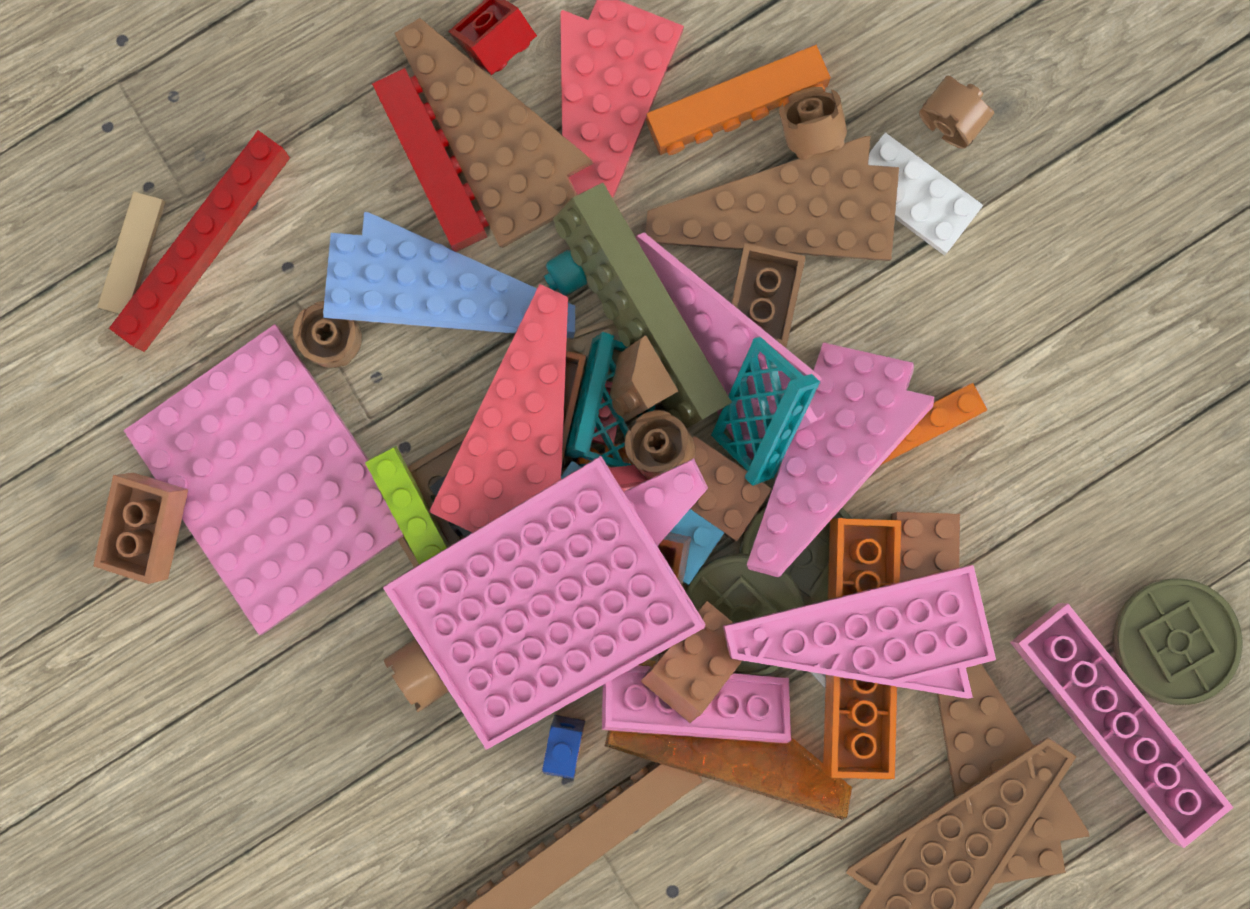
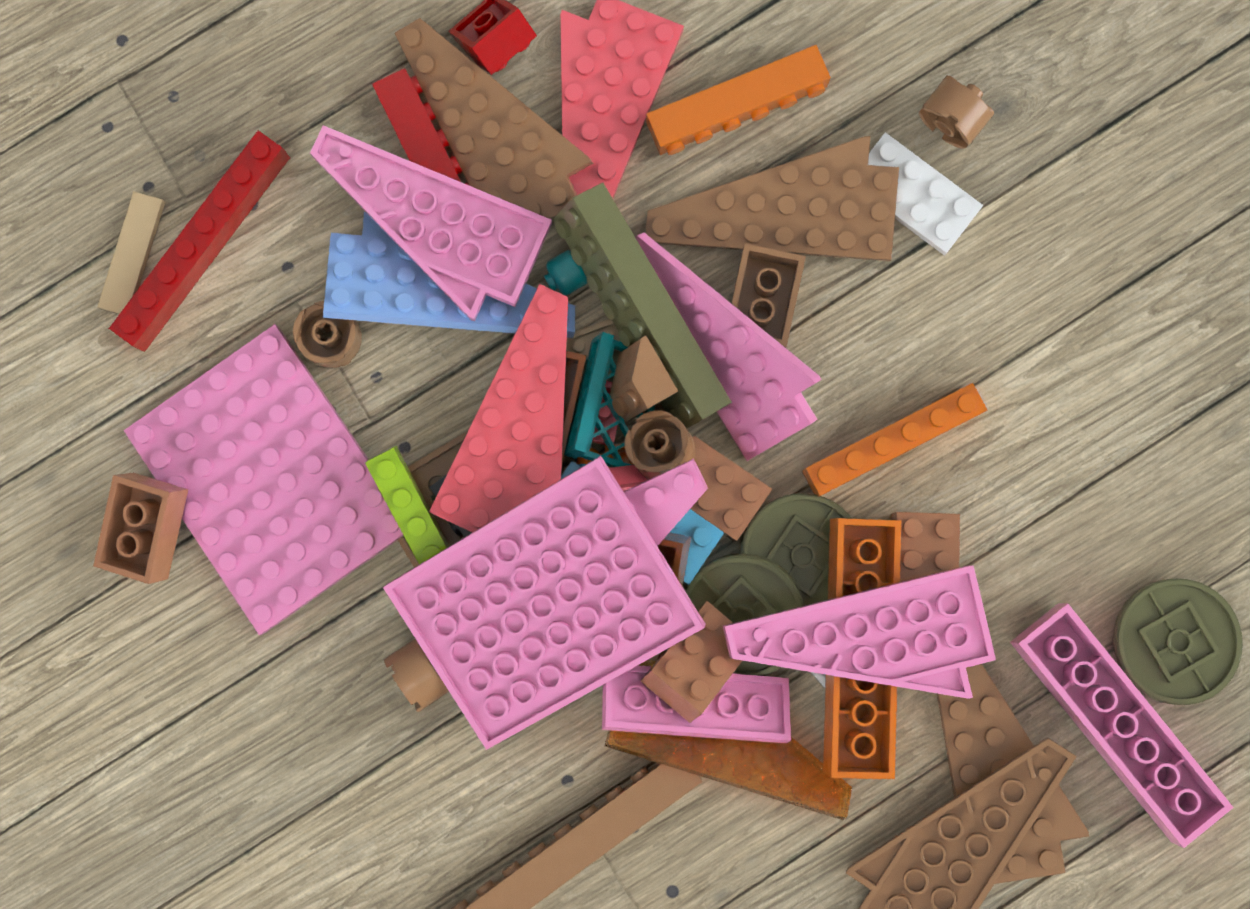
blue torso [542,715,585,780] -> none
teal fence [711,337,820,486] -> none
bright pink wing [747,343,934,578] -> none
medium nougat brick [779,87,847,159] -> none
none -> bright pink wing [310,125,552,322]

